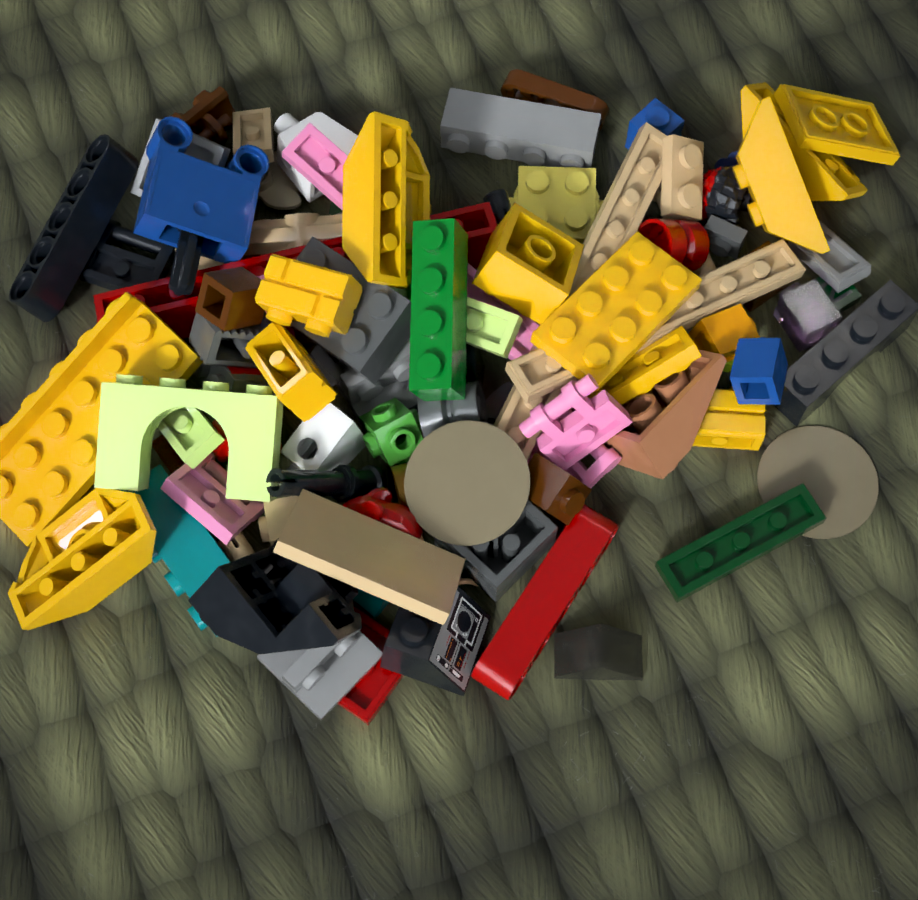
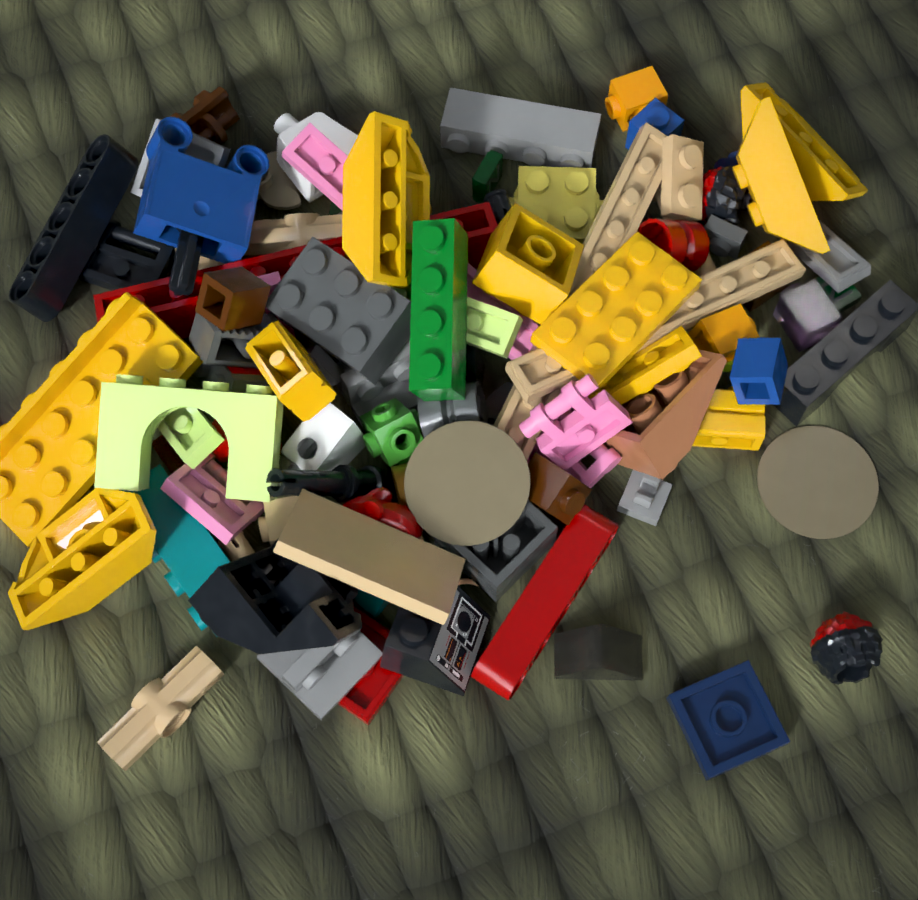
tan plate [232,107,275,163] -> none
yellow brick [255,254,363,337] -> none
reddish brown beam [501,69,609,131] -> none
dark green plate [655,483,826,603] -> none
yellow tile [774,84,900,166] -> none
none -> tan piece [97,646,224,771]
none -> dark green tile [472,150,503,203]
none -> light orange brick [605,66,668,132]
none -> light grey tile [617,470,673,526]
none -> dark blue plate [666,660,790,781]
none -> black piece [810,612,883,685]

